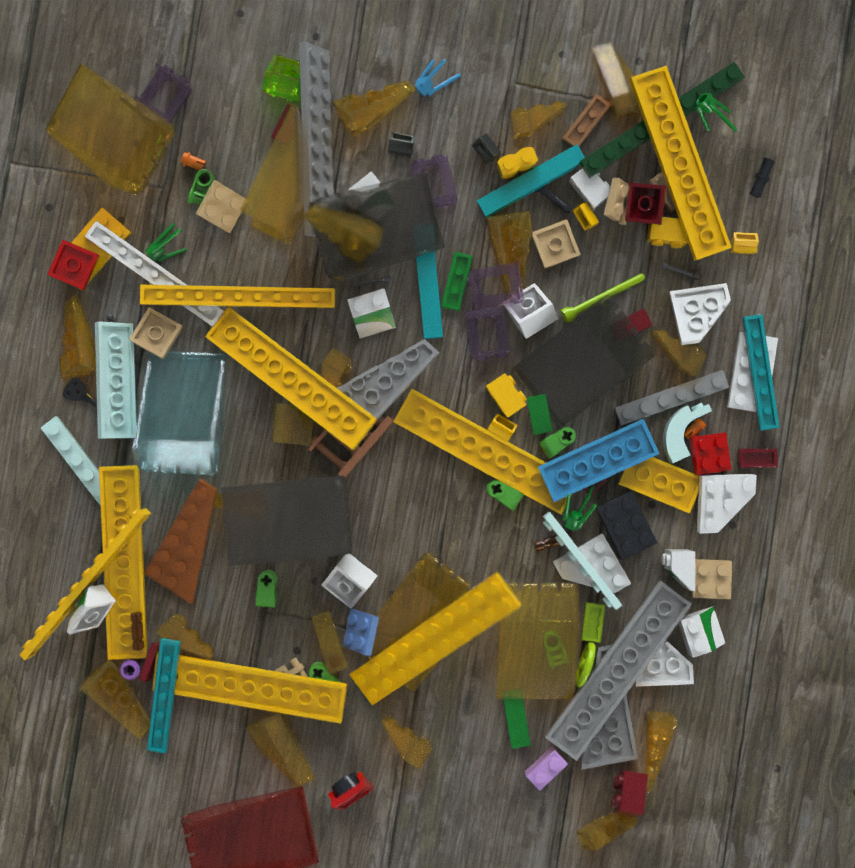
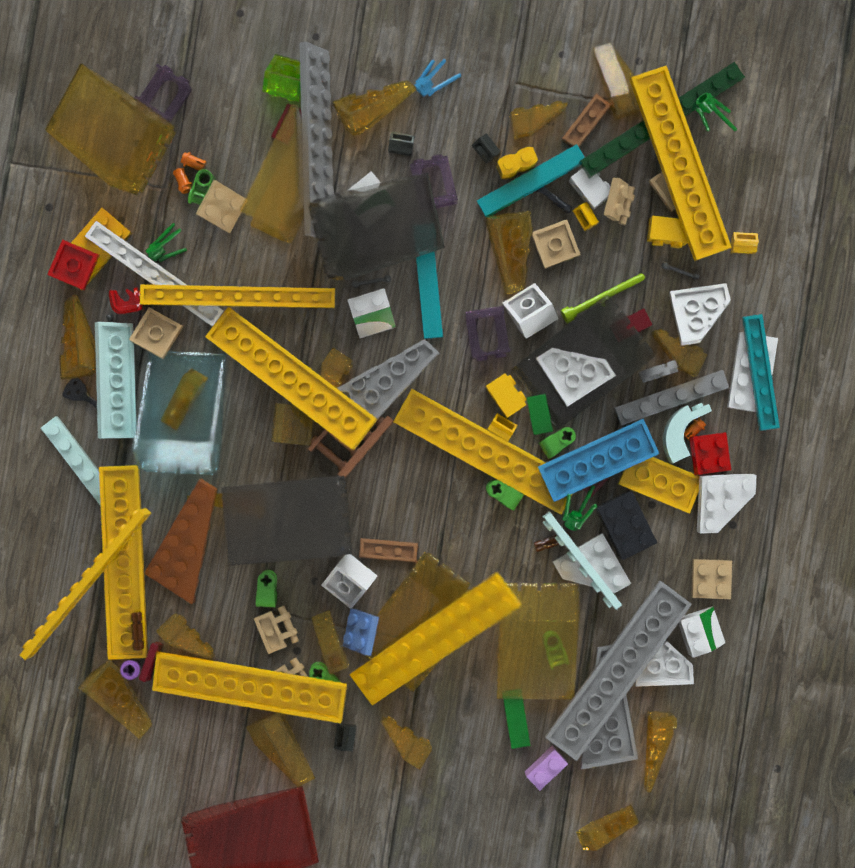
white slope [67,584,116,634] -> none
teal tile [147,638,181,754] -> none
clear yellow wedge [304,205,384,263] -> none
red piece [328,772,374,810] -> none
green tile [441,252,473,312] -> none
panel [468,262,525,310] -> none
lime plate [575,642,596,687] -> none
lime plate [581,602,605,643] -> none
dark red brick [611,770,648,817] -> none
dark red slope [625,182,667,225] -> none
white slope [661,549,695,591] -> none
dark red tile [738,448,778,468] -> none
black pin [749,158,775,198] -> none
none -> red piece [109,287,144,314]
none -> clear yellow slope [160,368,208,431]
none -> orange pin [173,168,193,194]
none -> tan plate [254,605,299,654]
none -> pearl dark grey piece [334,724,357,752]
none -> medium nougat tile [359,538,418,562]
none -> white plate [536,348,616,407]
none -> light grey plate [638,360,678,383]

